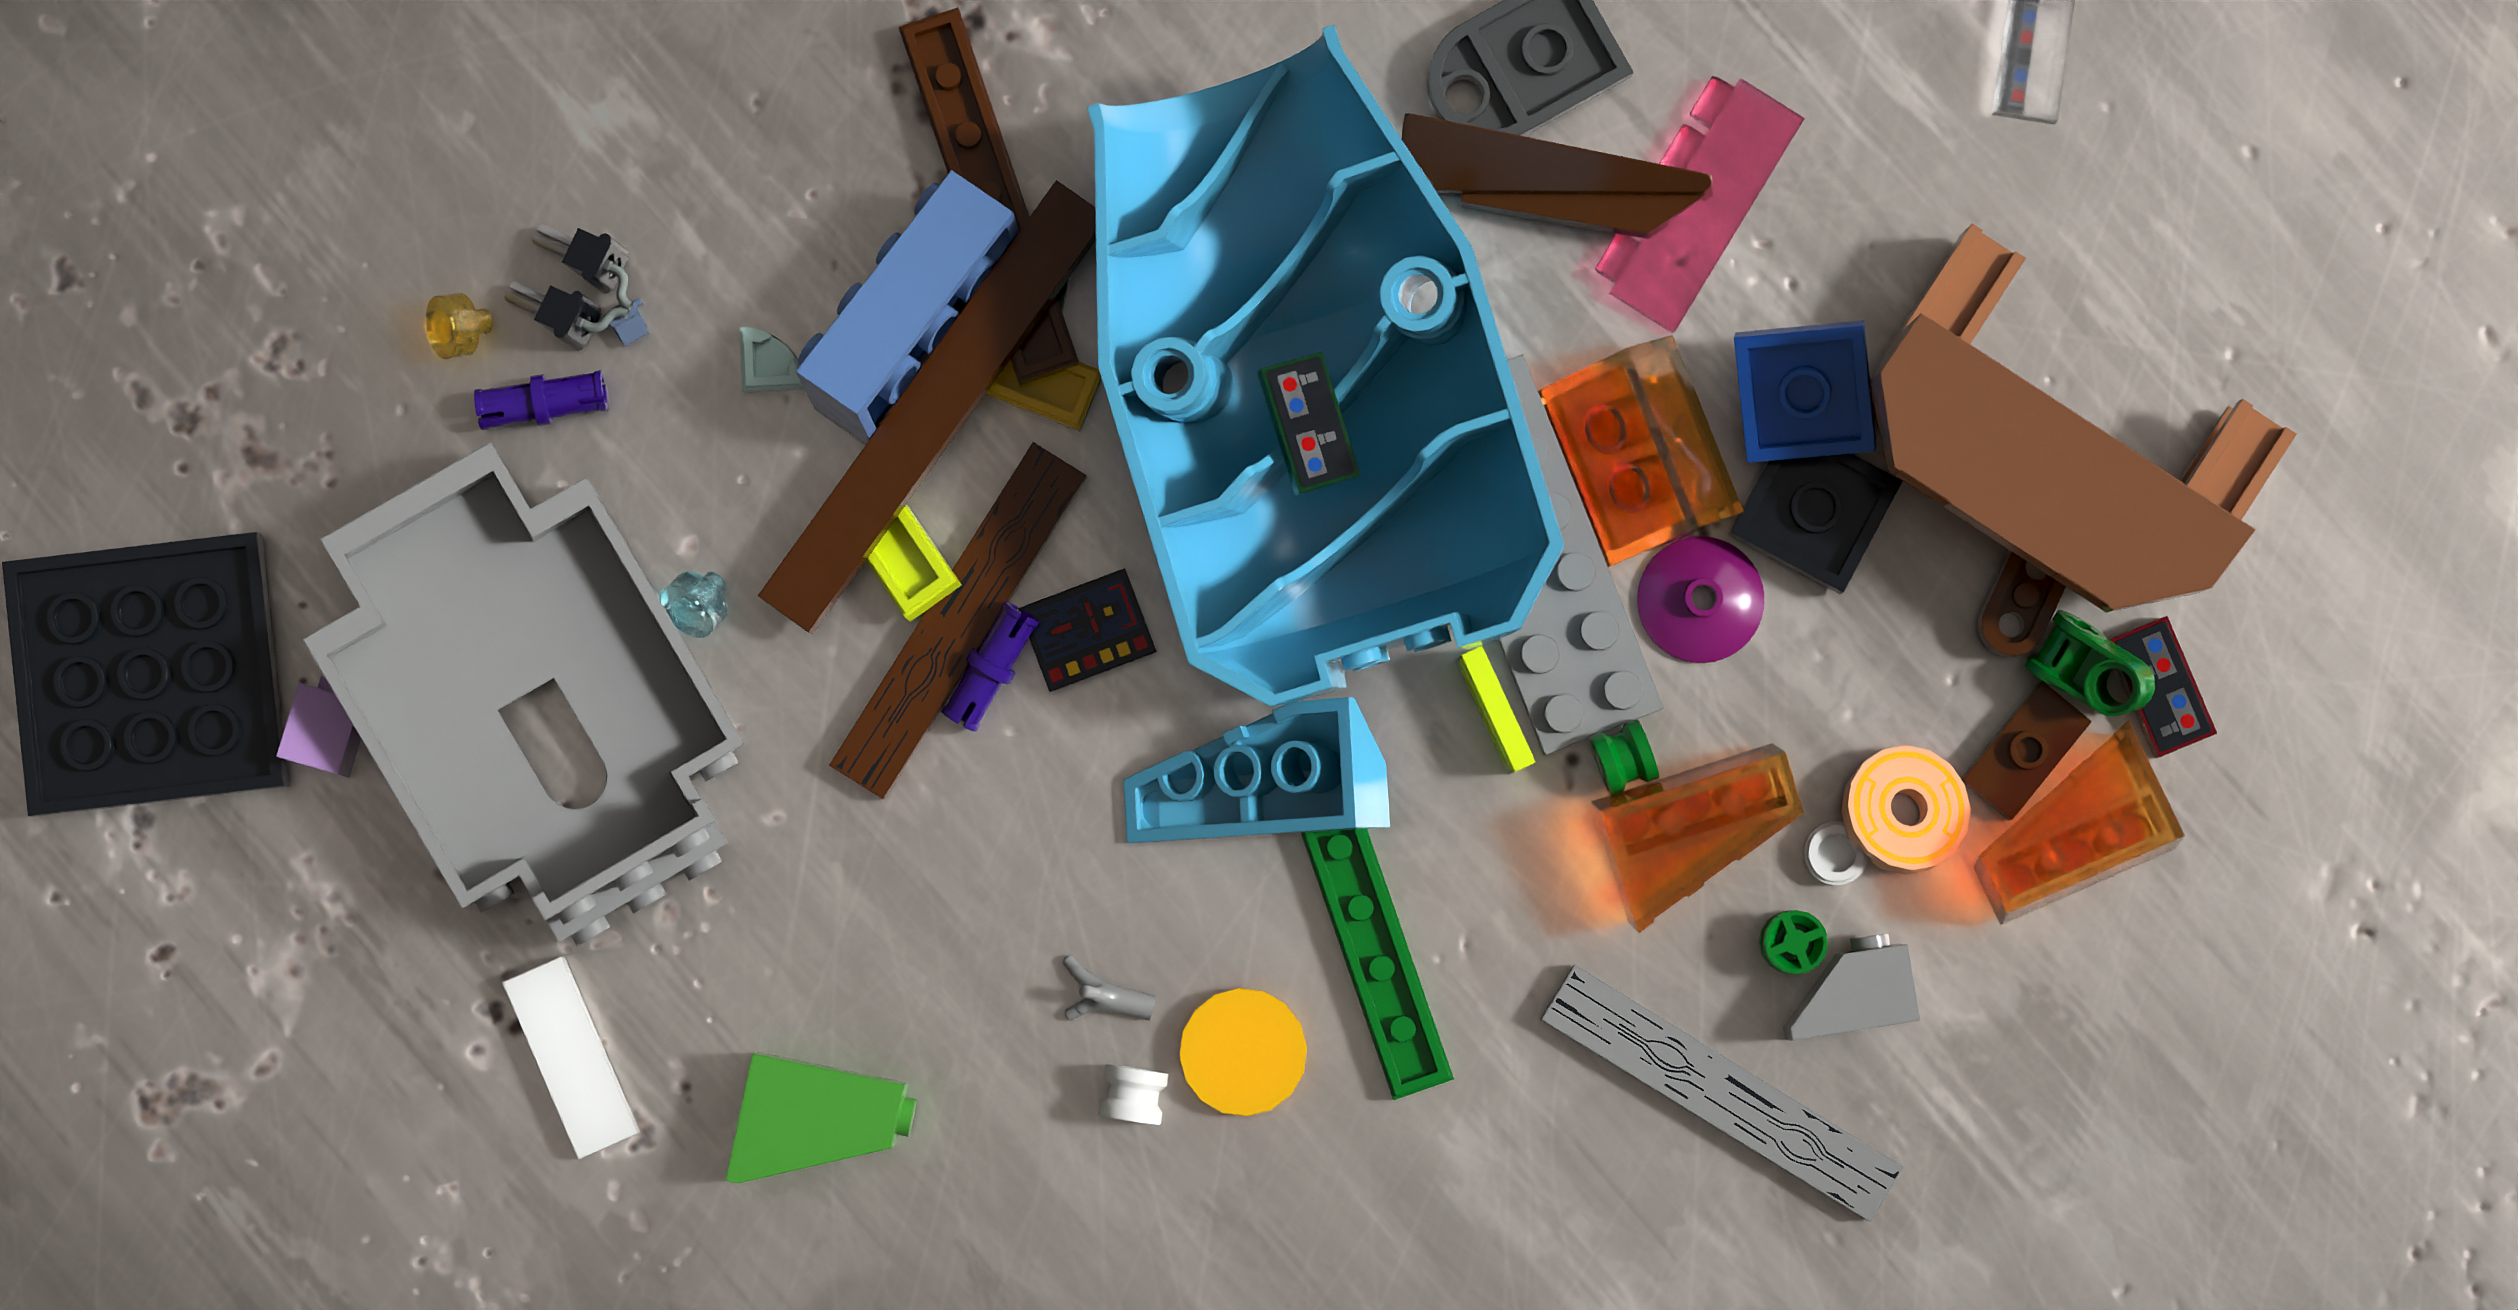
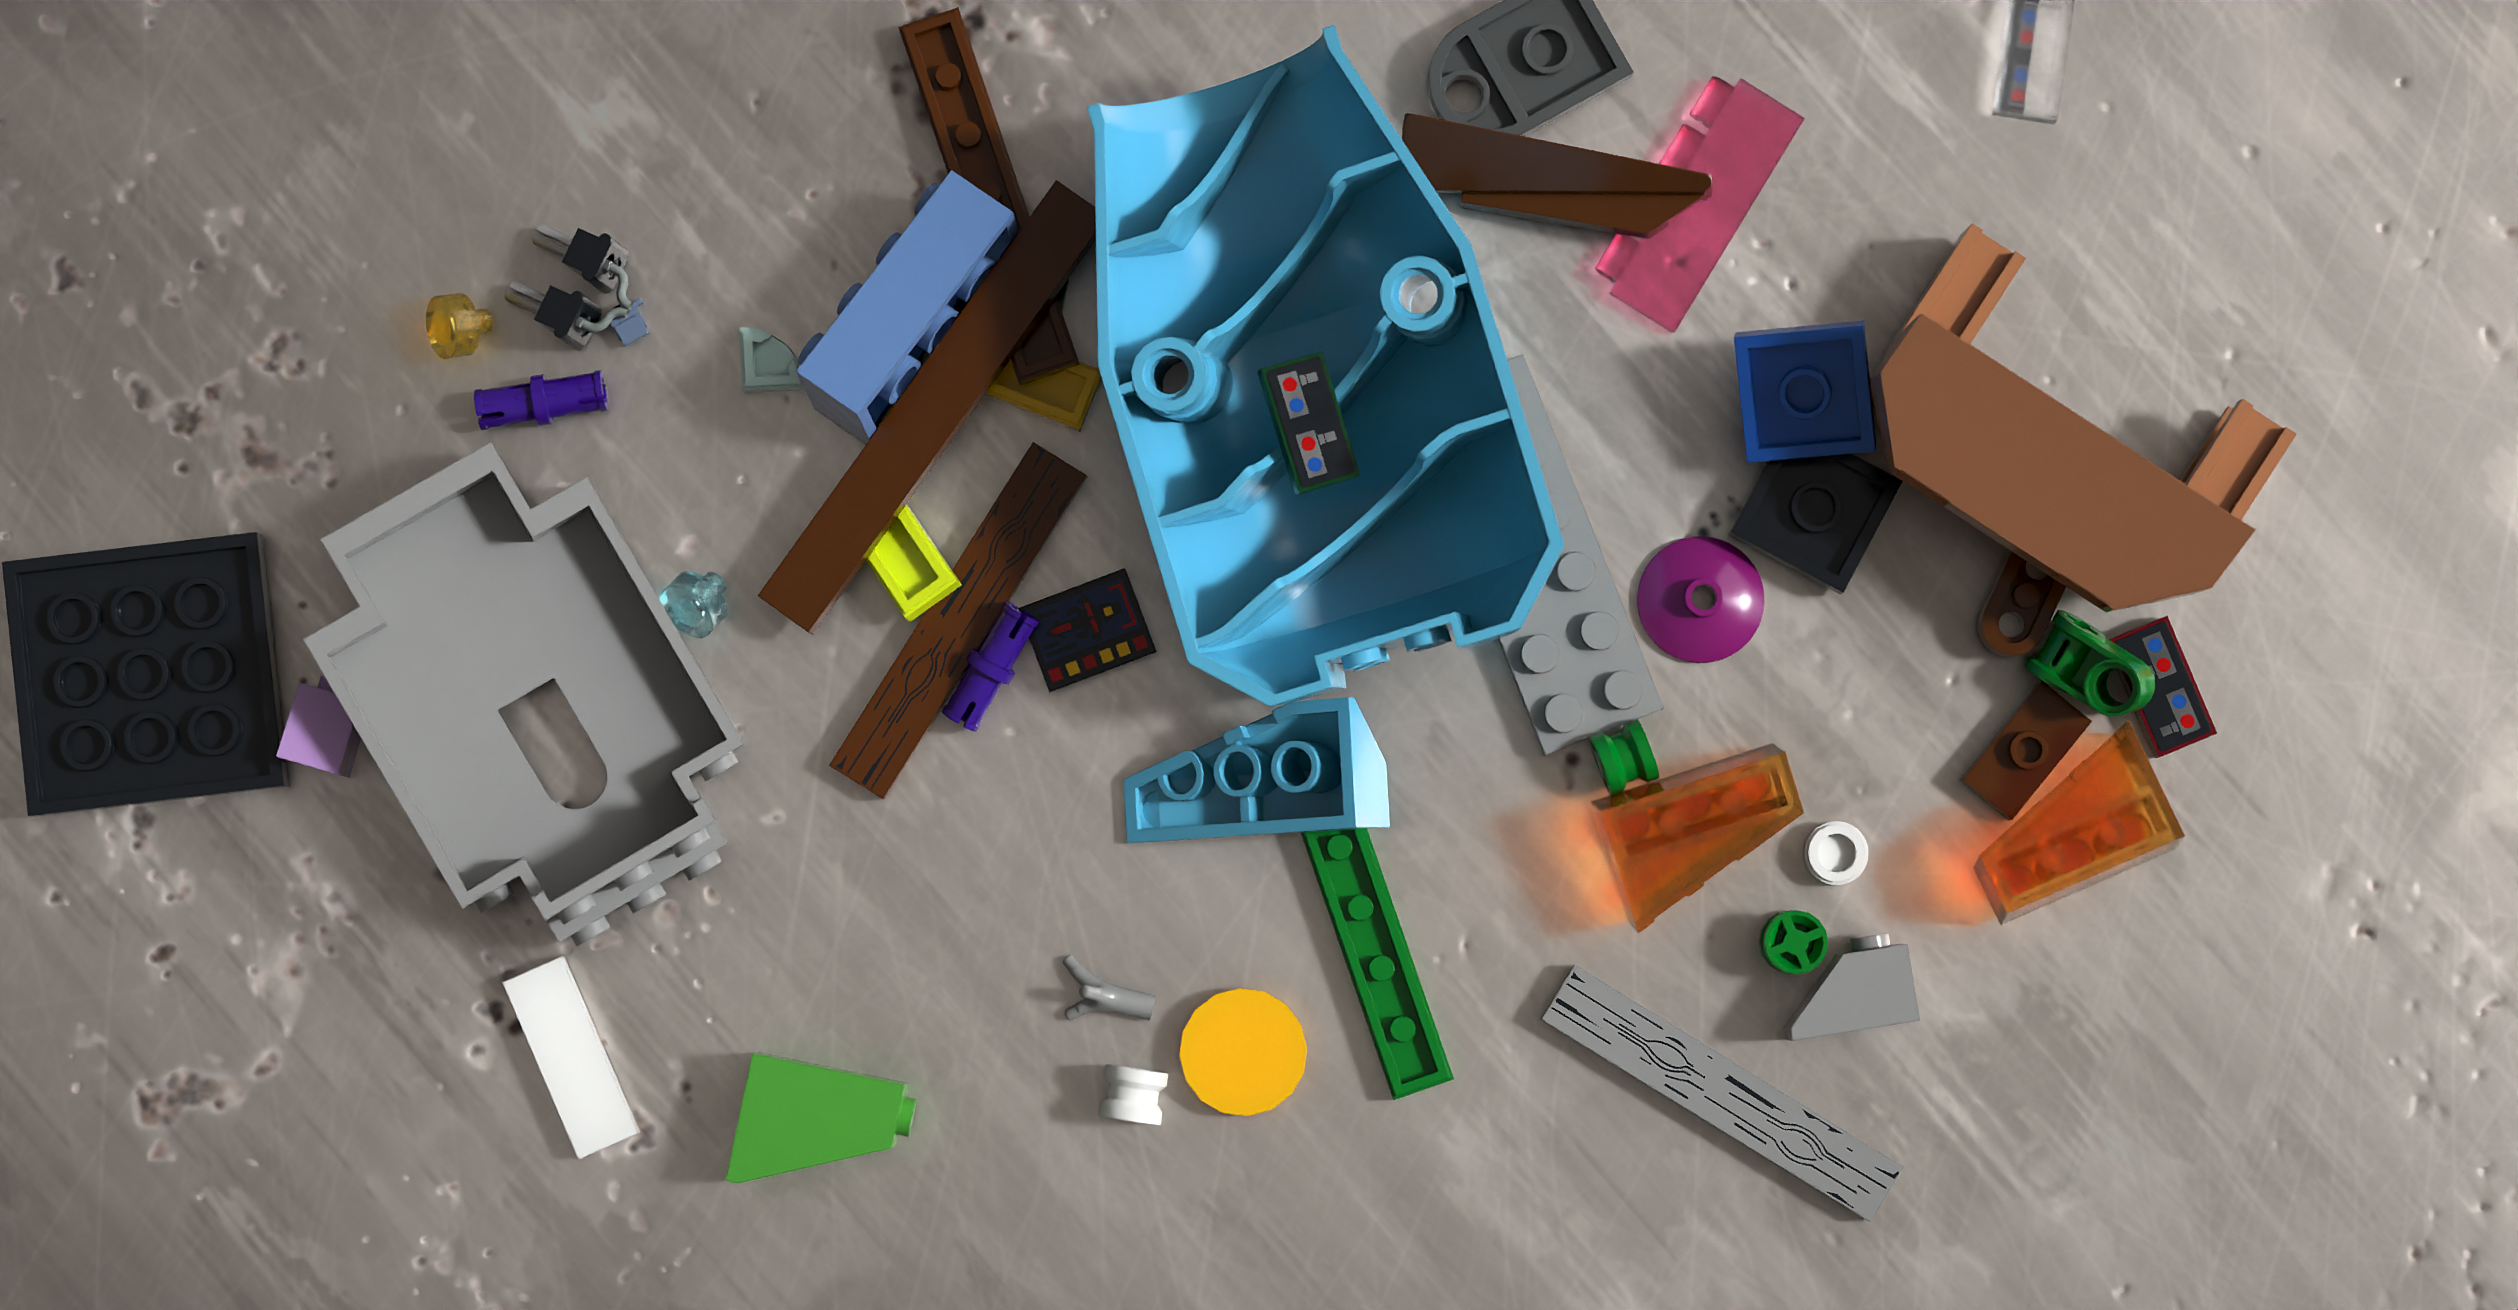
neon yellow tile [1457,646,1536,774] -> none
clear orange slope [1538,335,1744,567] -> none
light nougat tile [1841,745,1971,875] -> none

